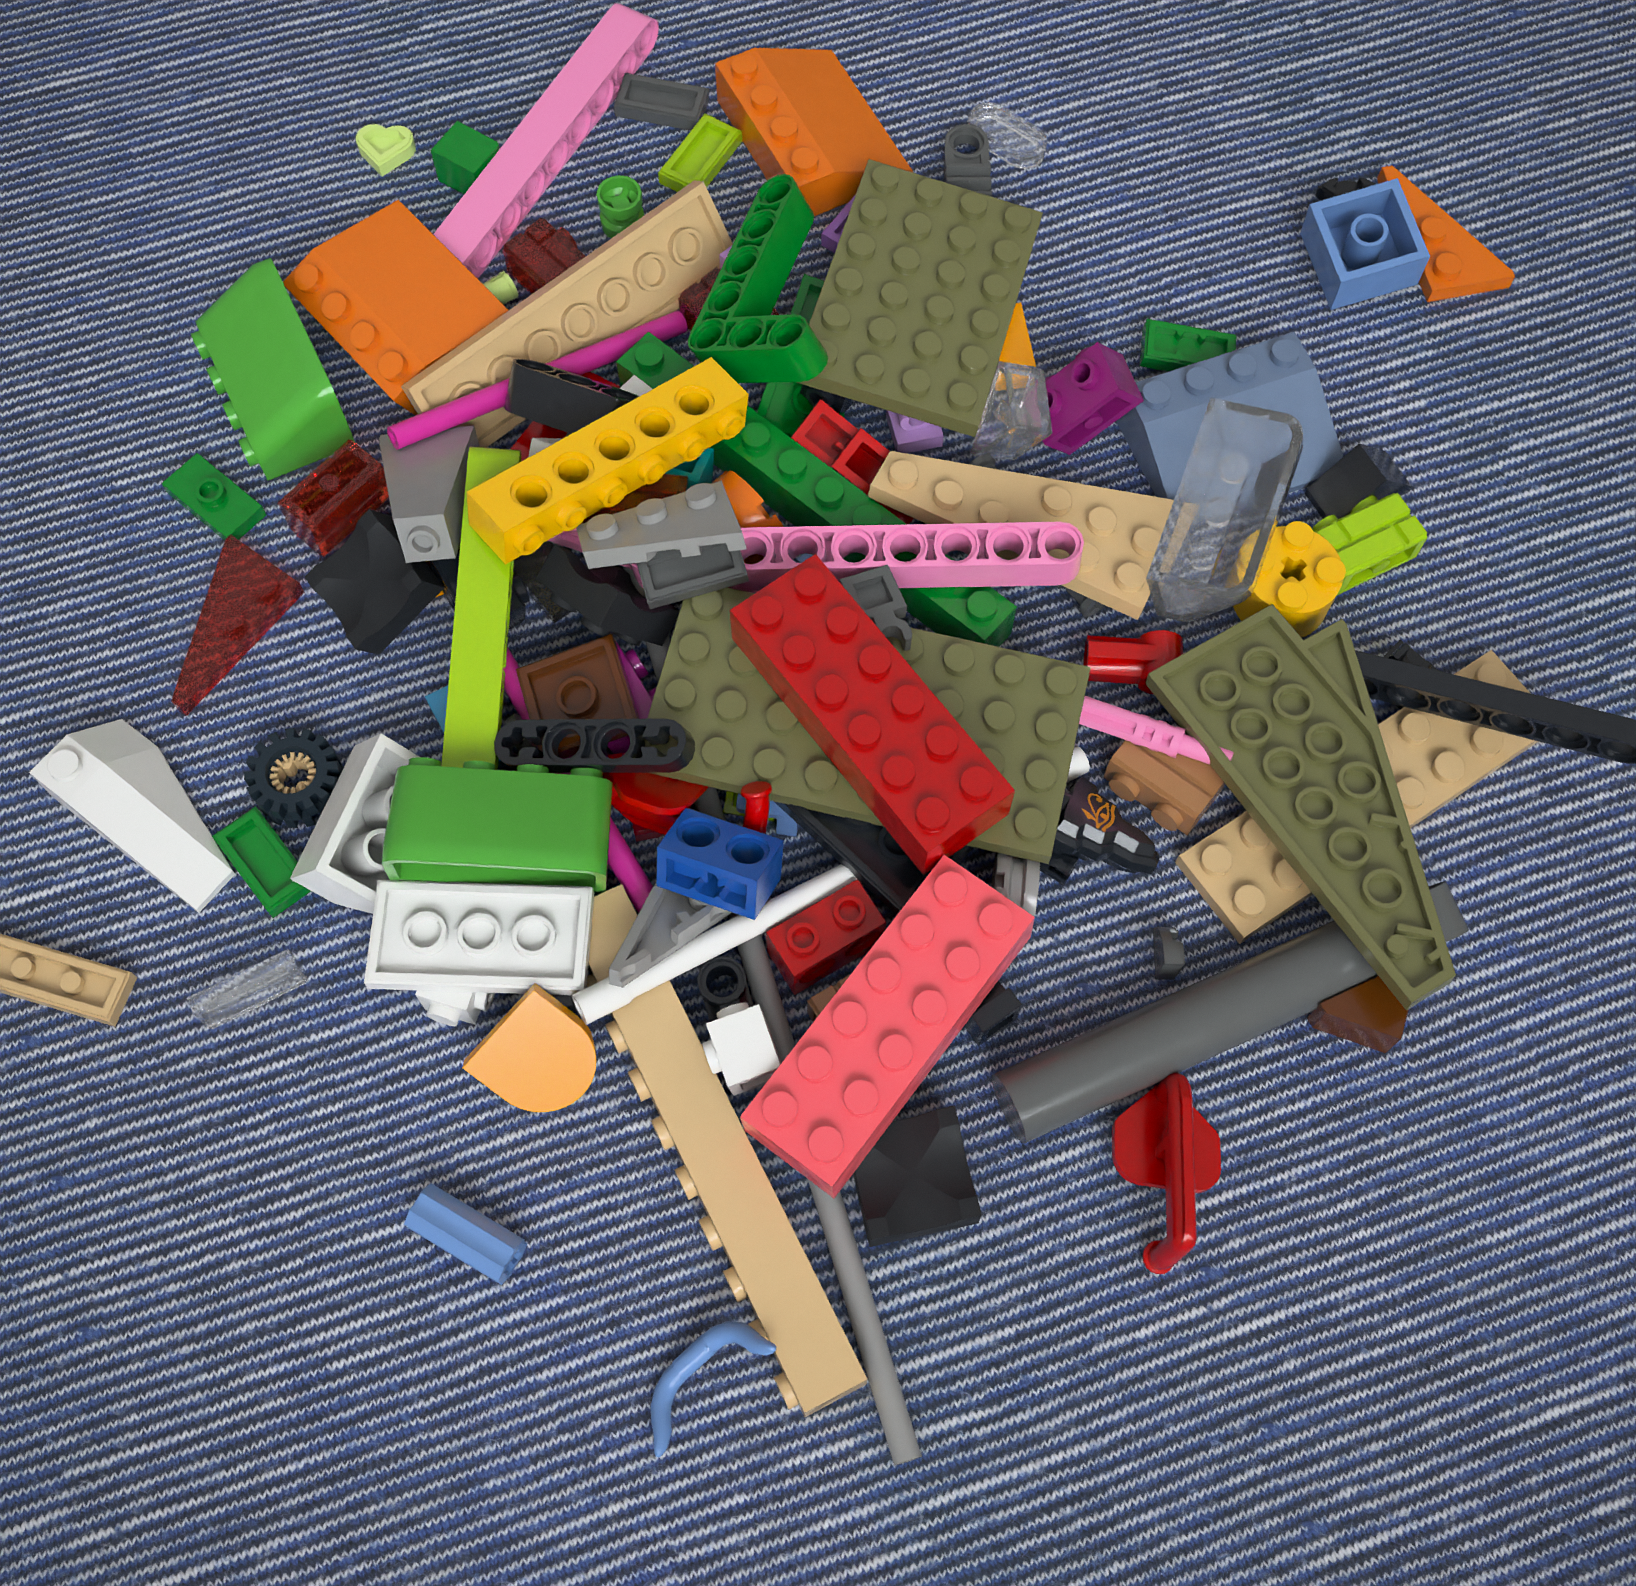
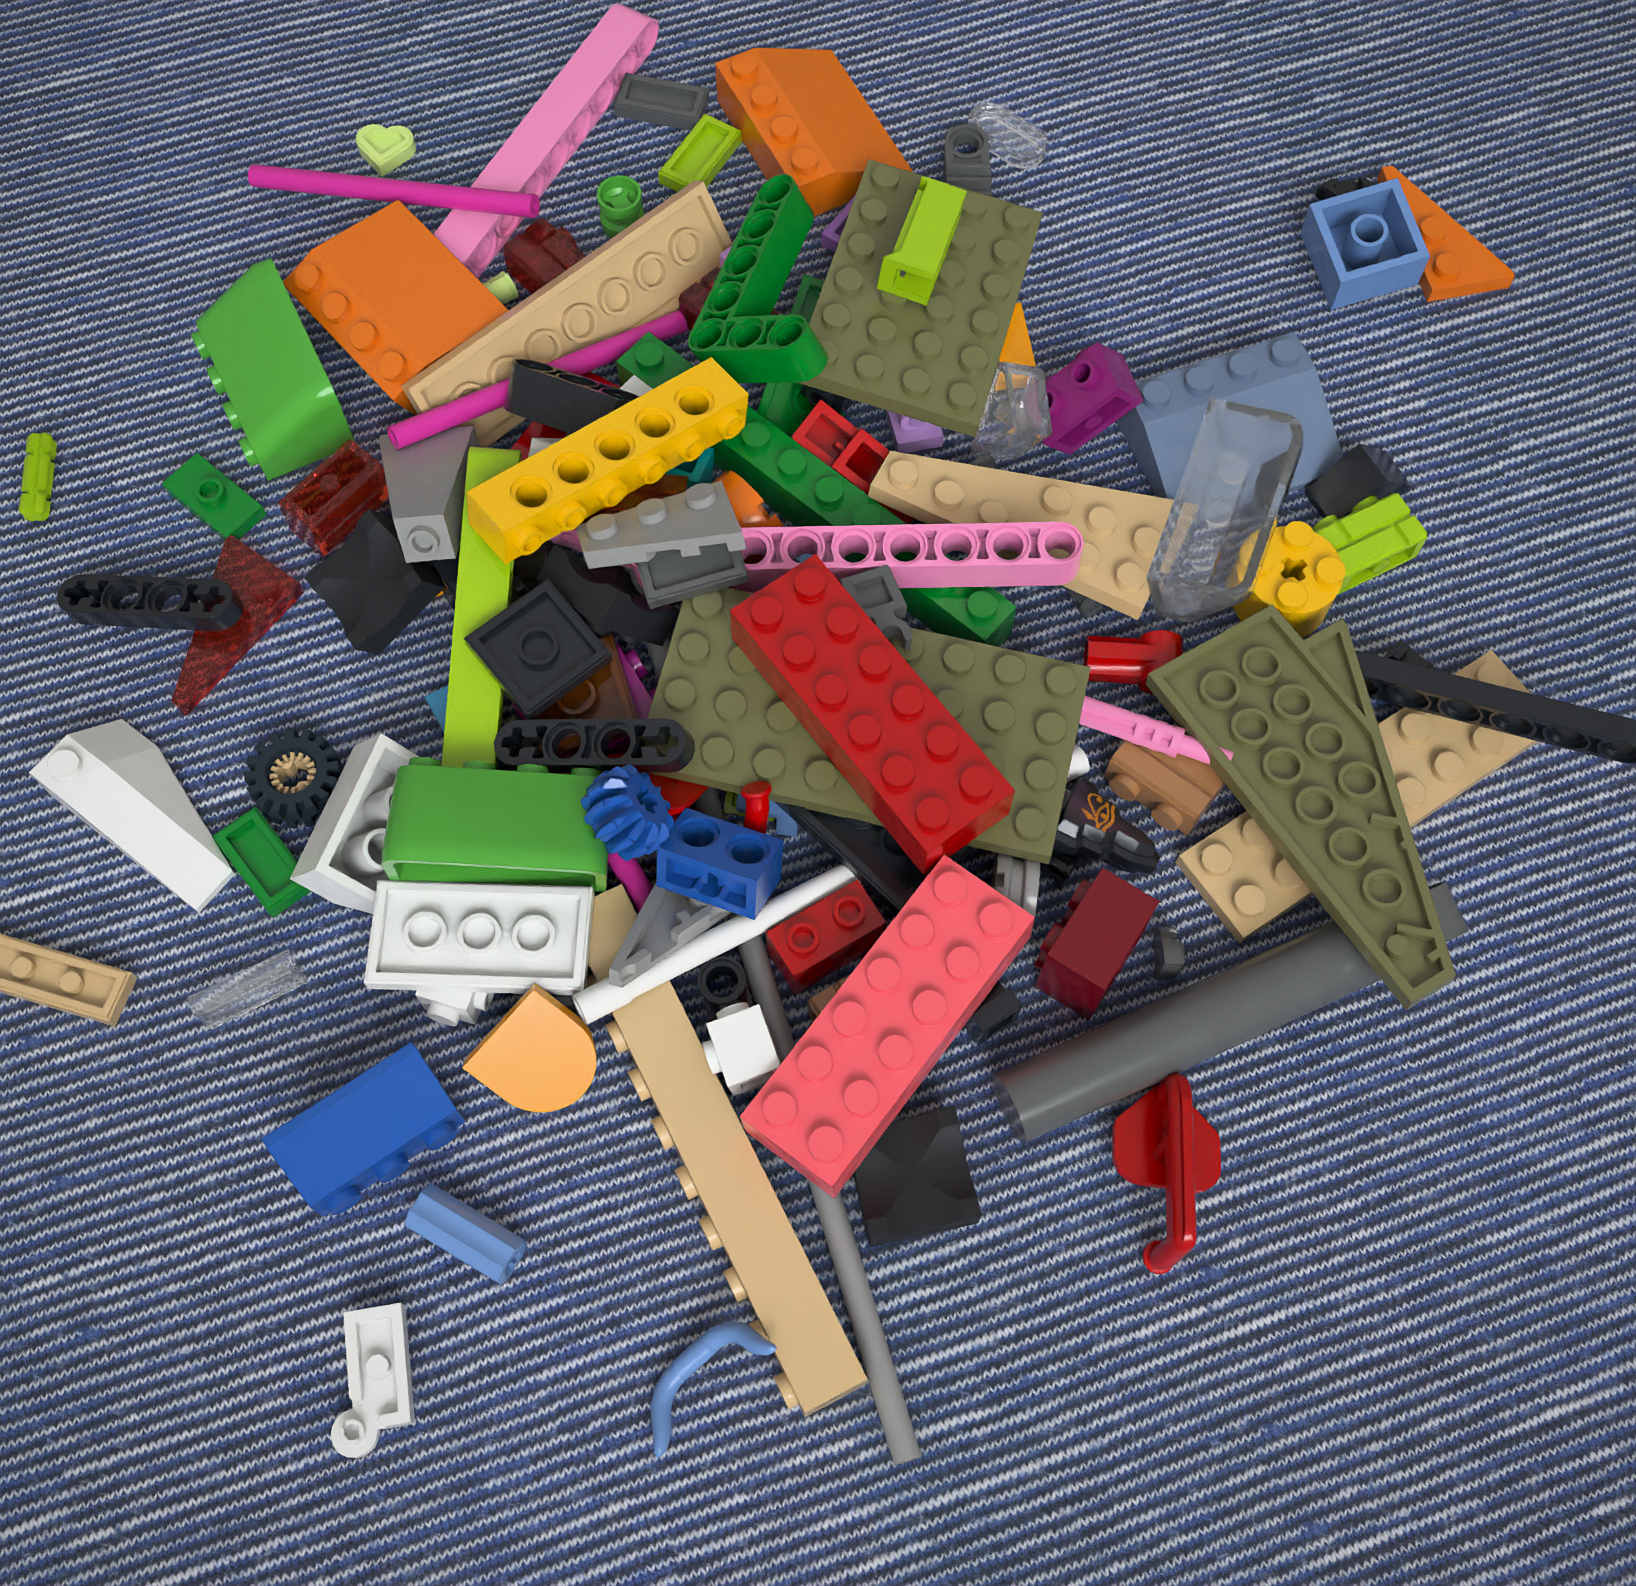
green panel [430,121,500,194] -> none
green plate [1140,319,1237,372] -> none
reddish brown slope [1307,976,1409,1053] -> none
none -> lime axle [19,432,57,522]
none -> black beam [57,574,243,631]
none -> dark pink piece [248,164,540,218]
none -> blue slope [261,1042,466,1217]
none -> white hinge [331,1303,415,1458]
none -> black tile [464,579,612,720]
none -> blue gear [580,764,675,862]
none -> lime window [876,176,967,306]
none -> dark red brick [1034,867,1160,1021]

